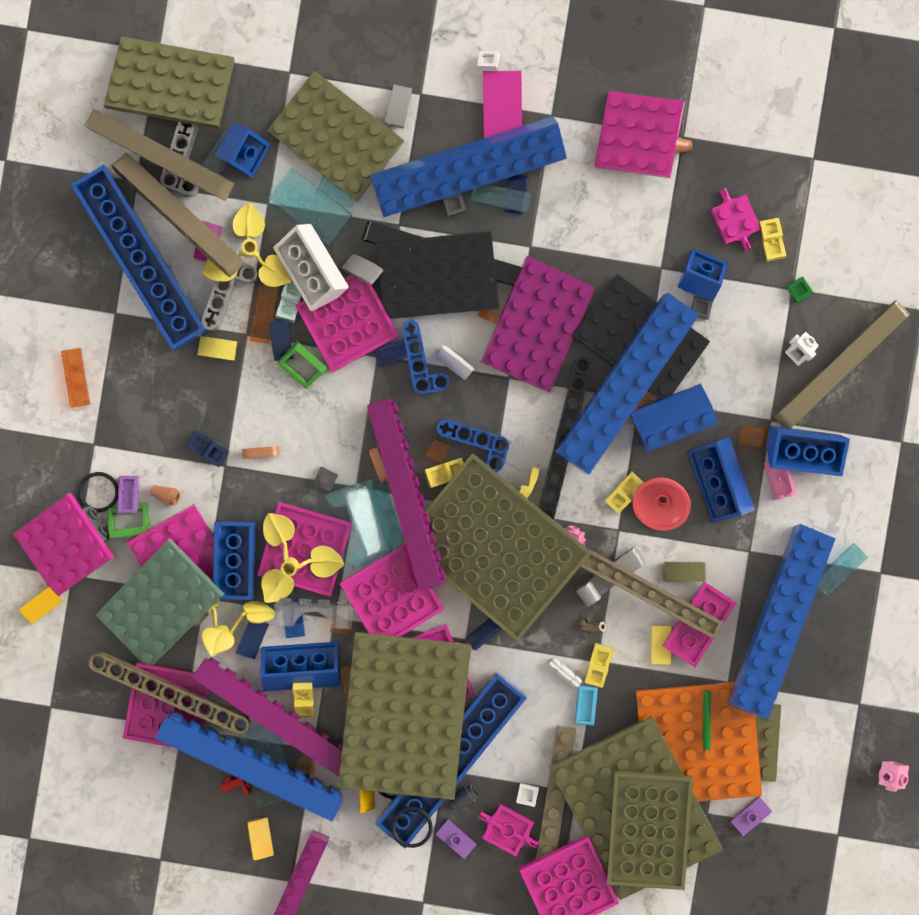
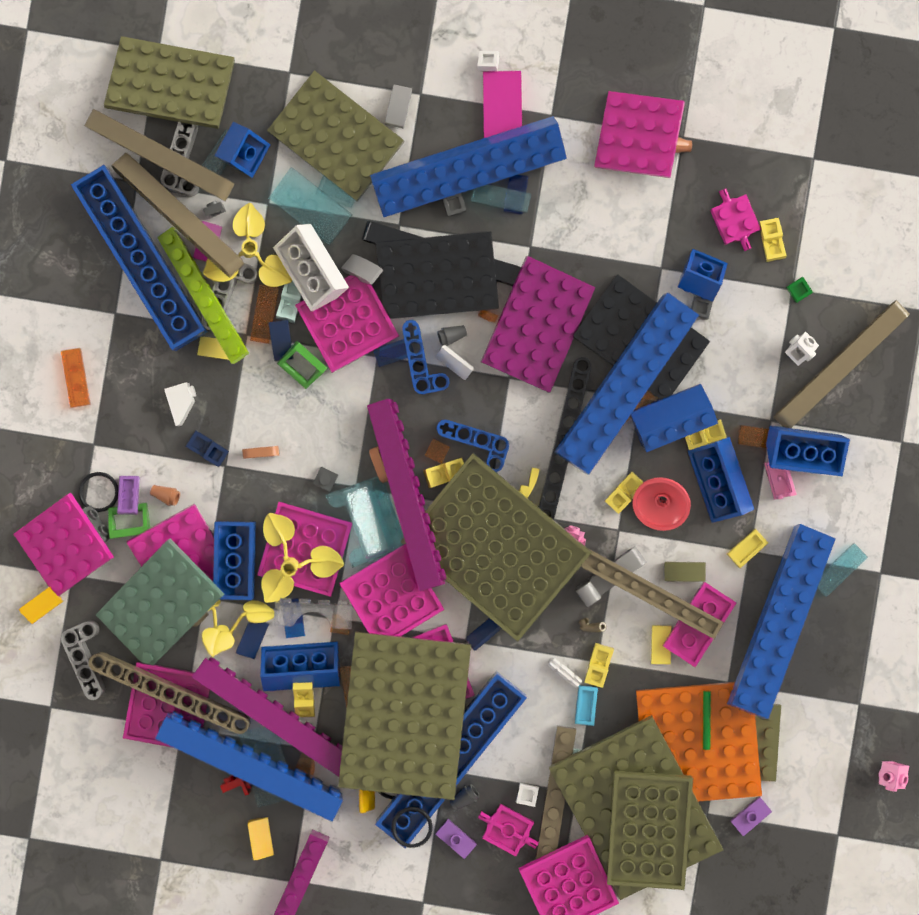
none -> light grey beam [61,620,106,700]
none -> lime plate [157,227,250,364]
none -> white slope [164,382,196,426]
none -> dark grey plate [203,201,226,219]
none -> dark grey cone [437,325,467,346]
none -> light yellow slope [685,419,727,450]
none -> light yellow tile [727,529,768,568]

